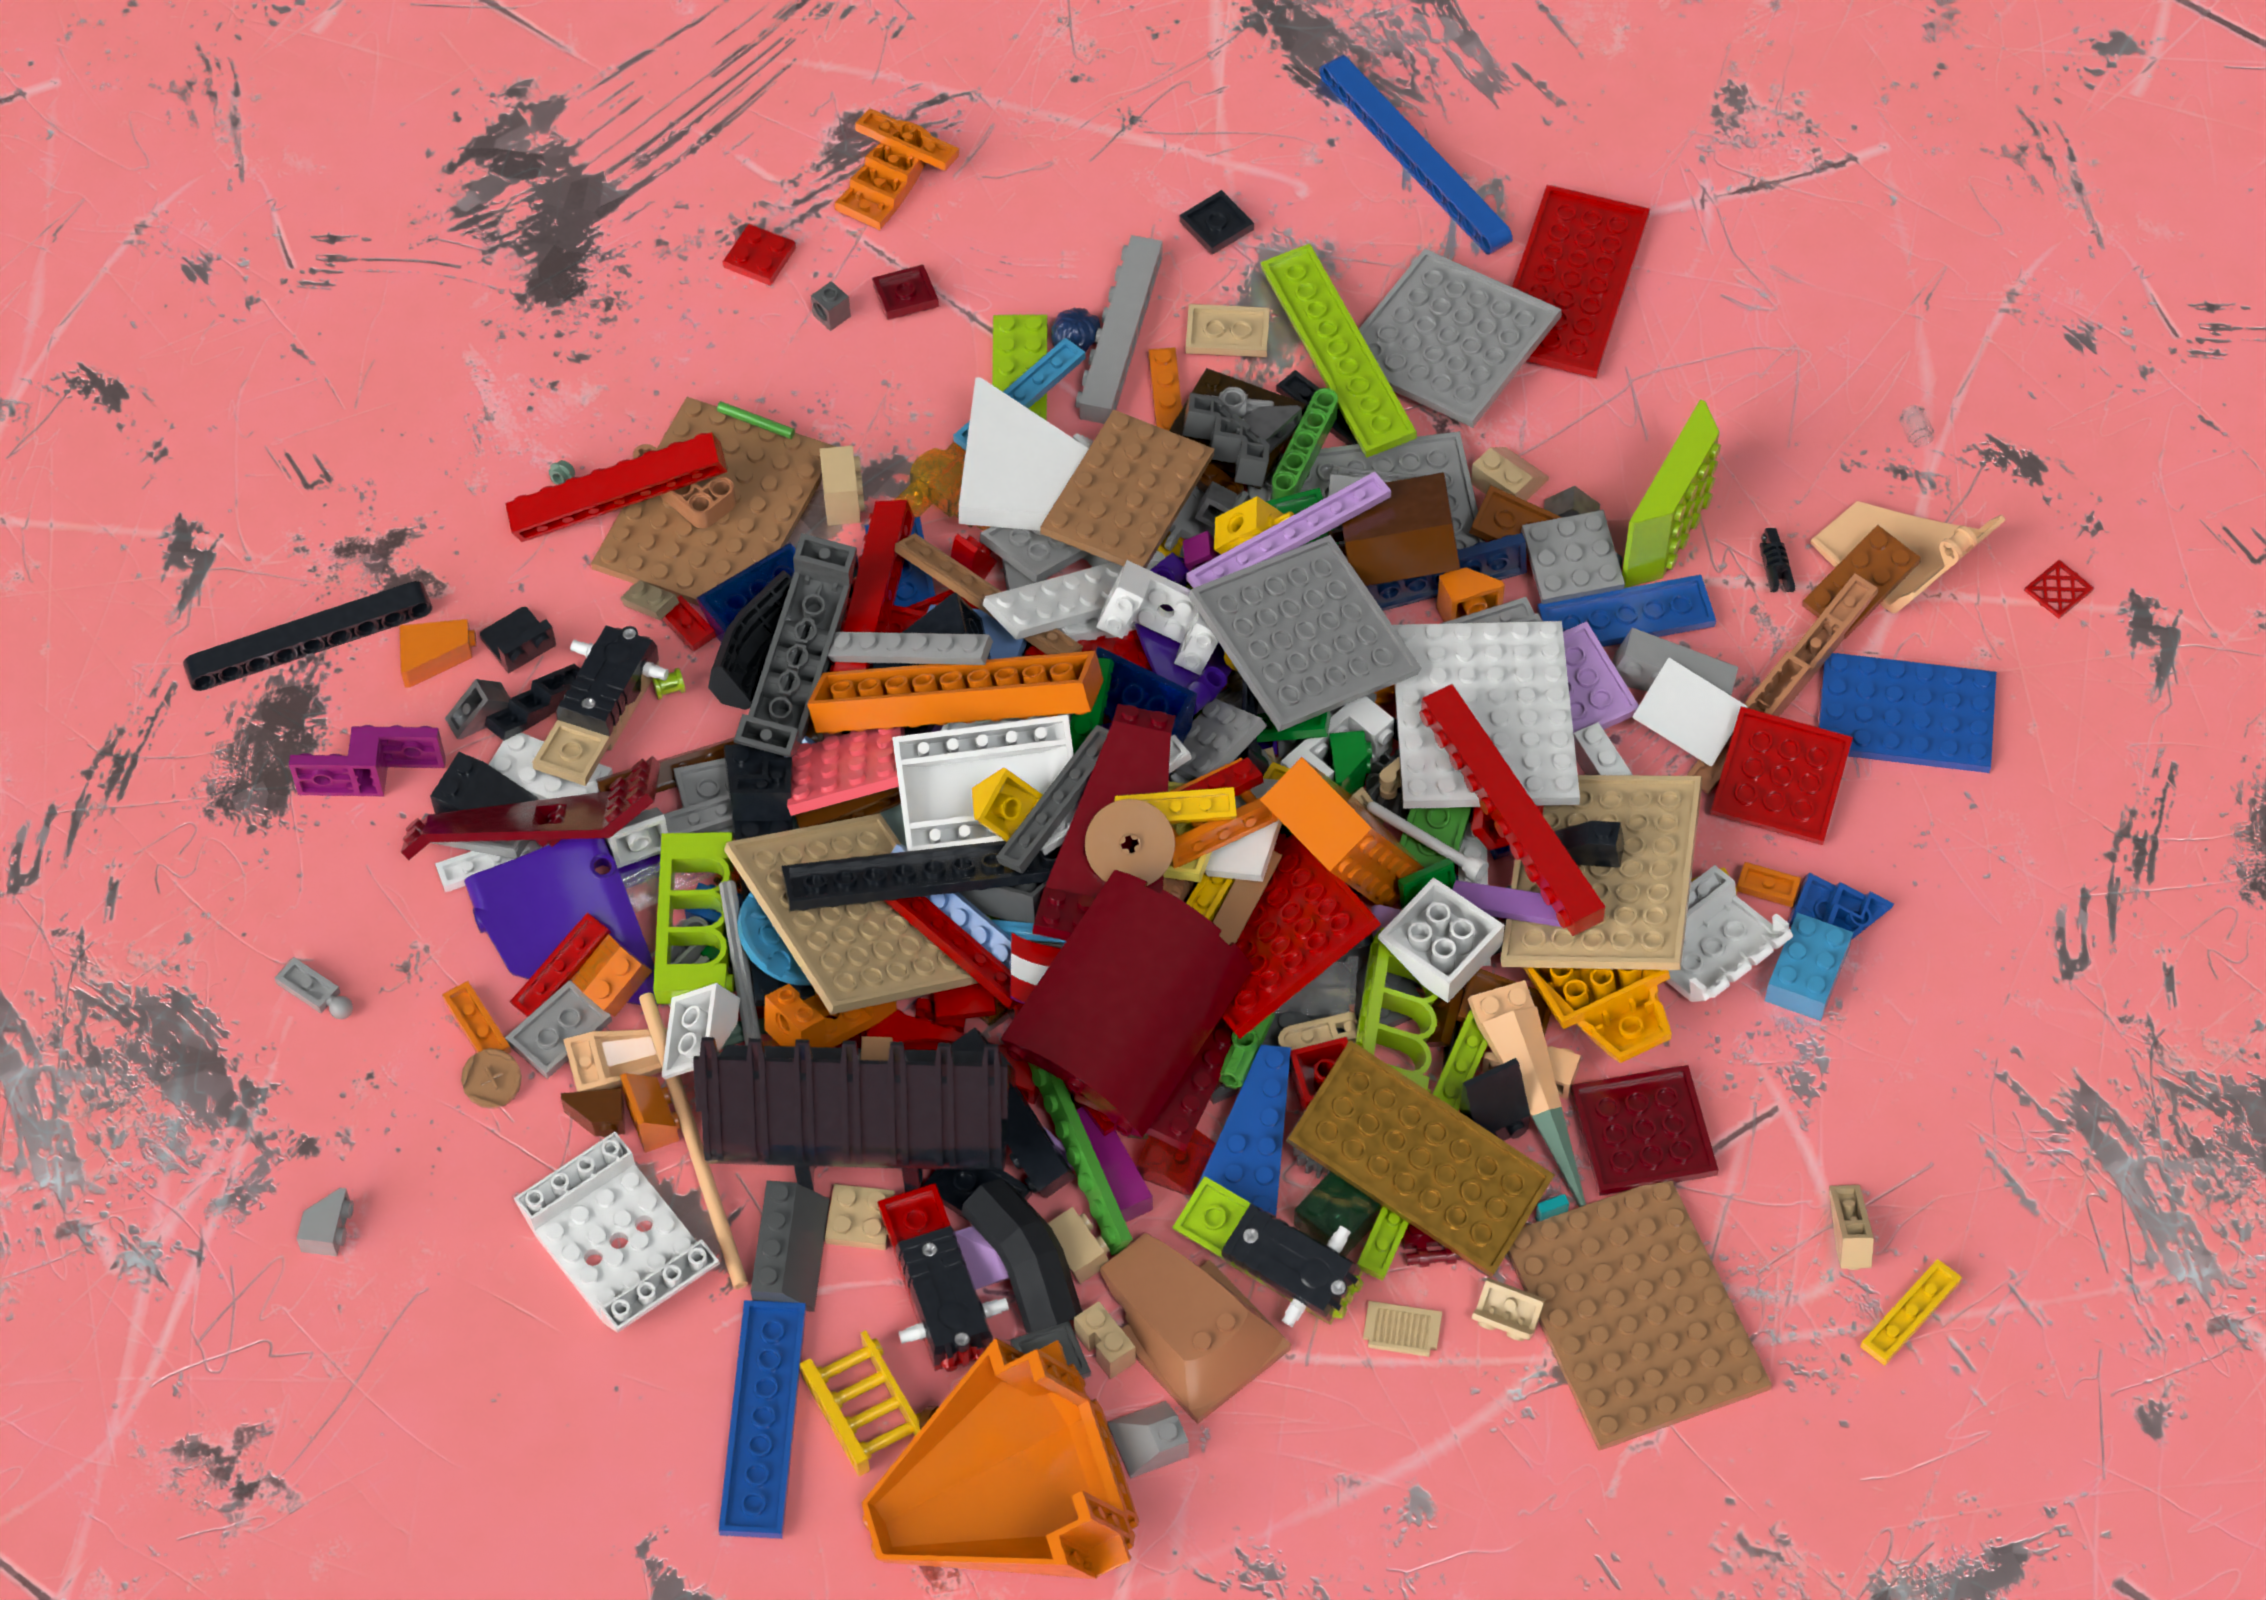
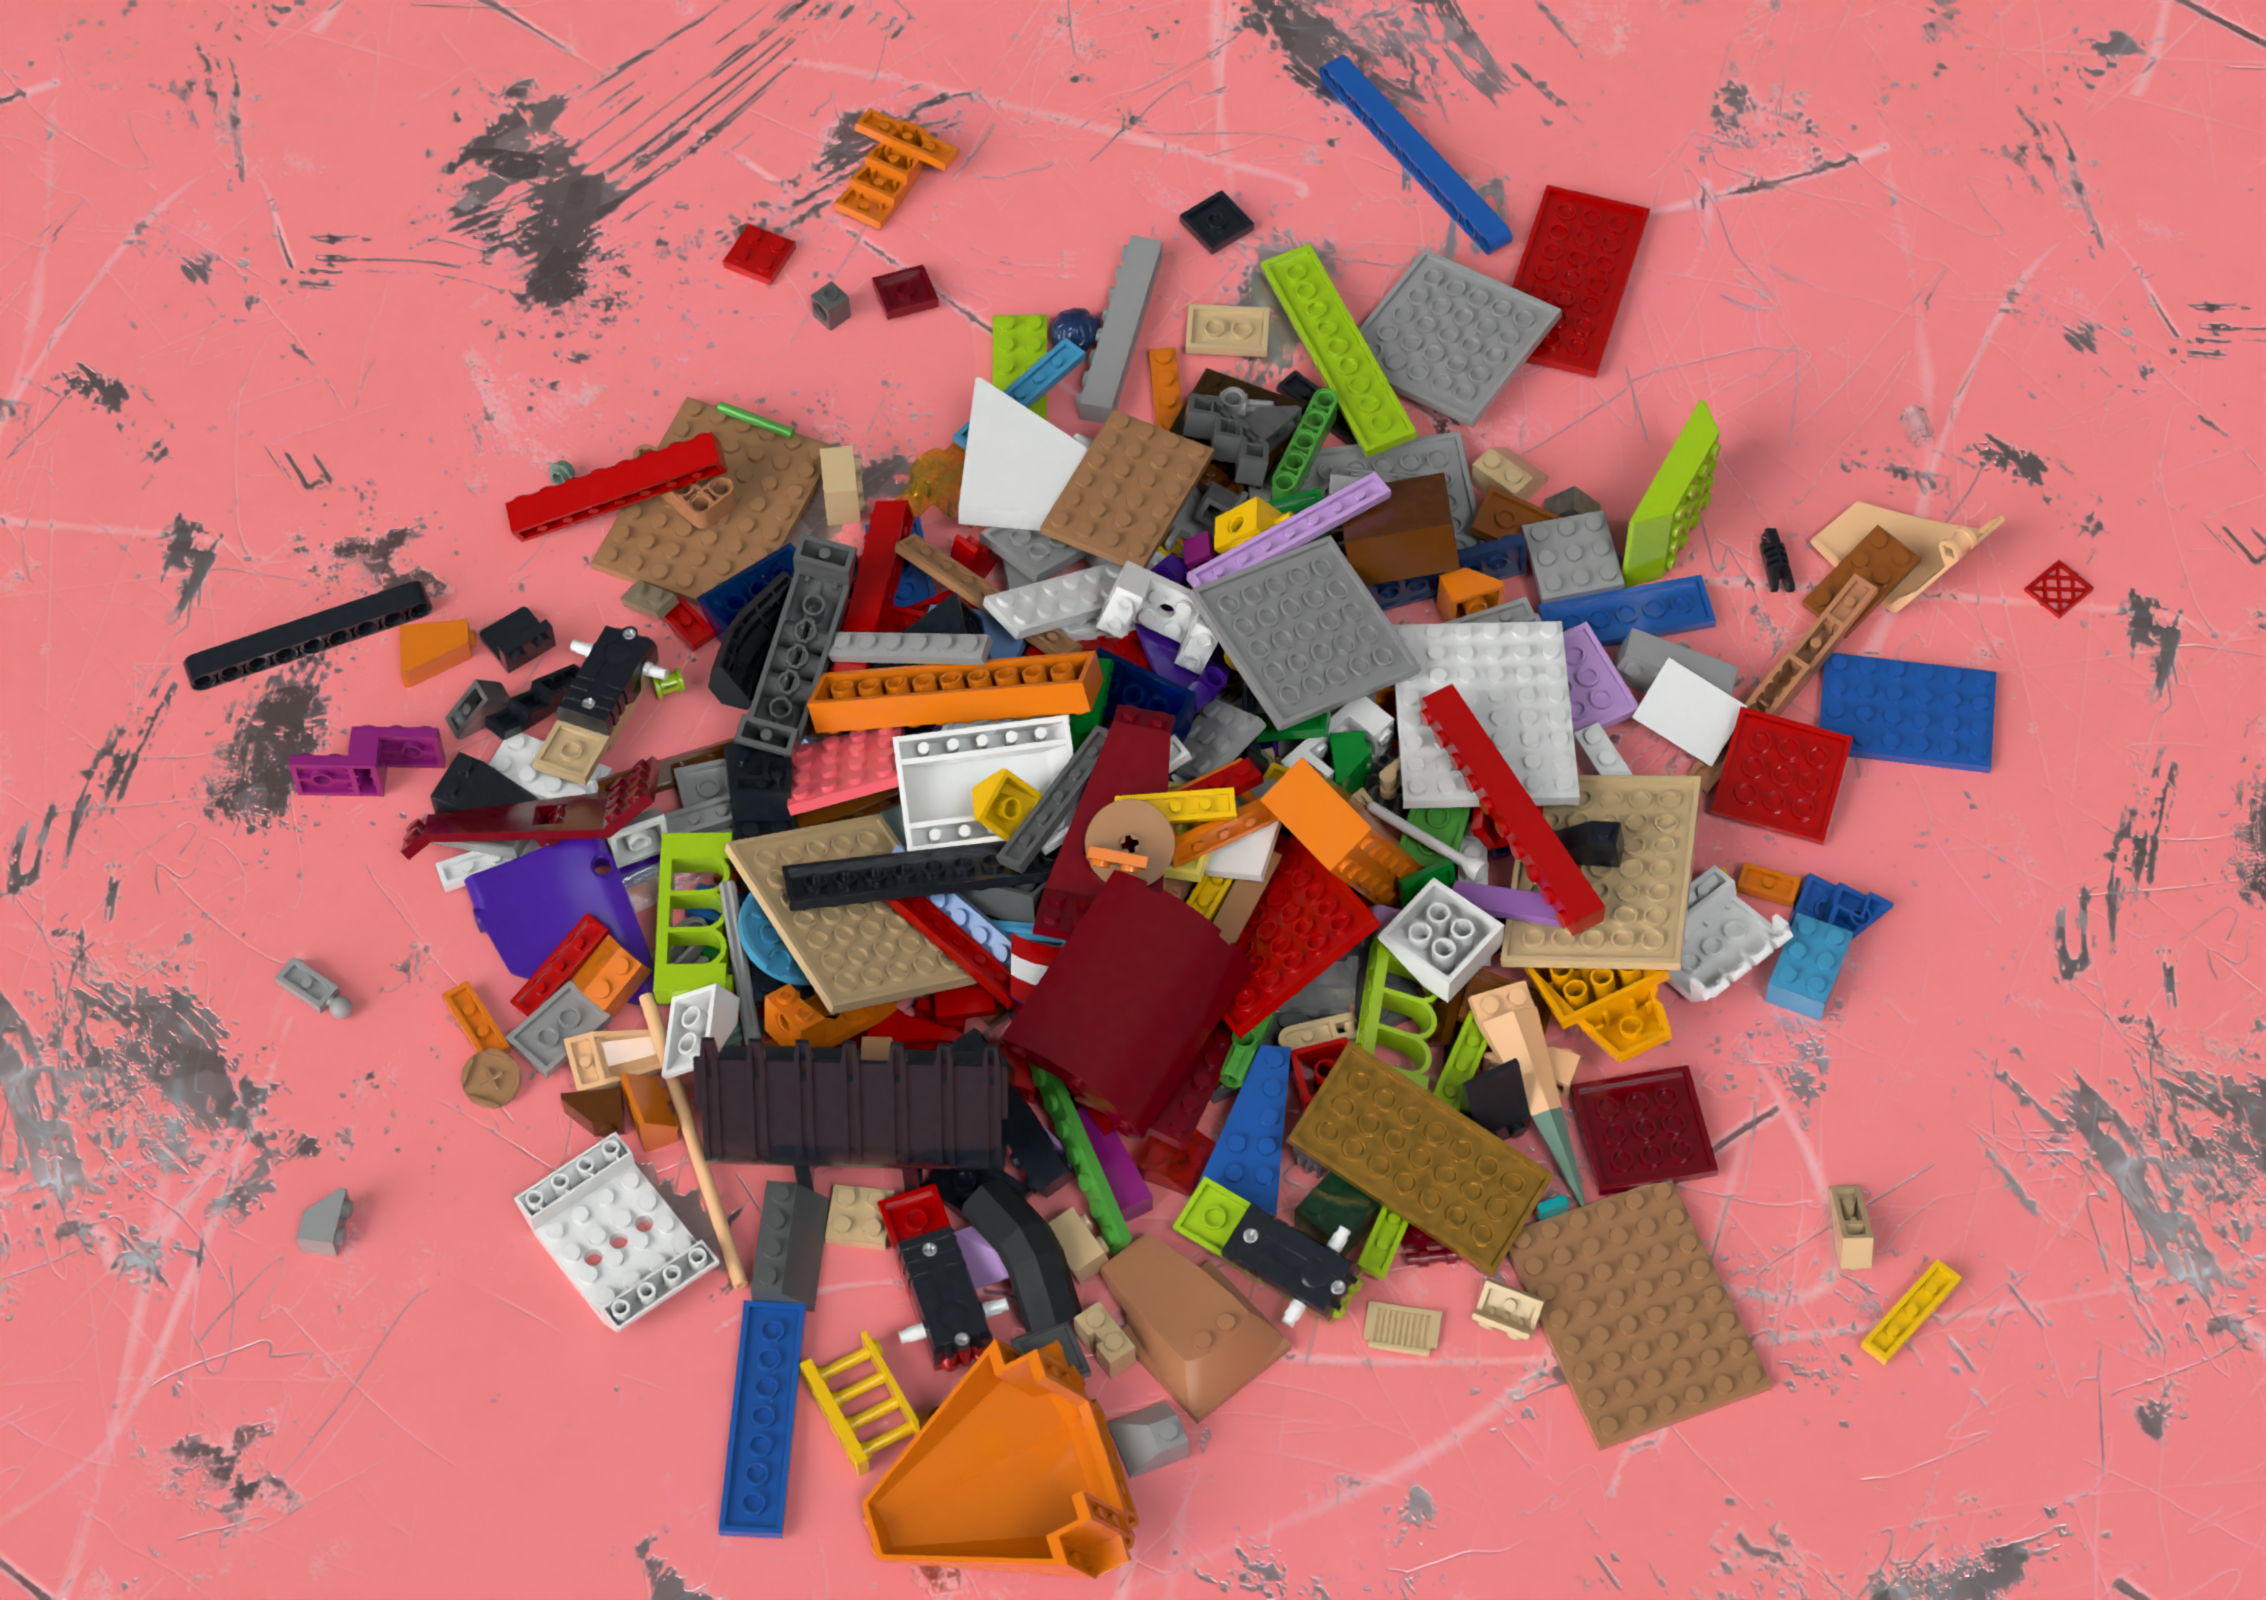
none -> orange plate [1086,846,1148,874]

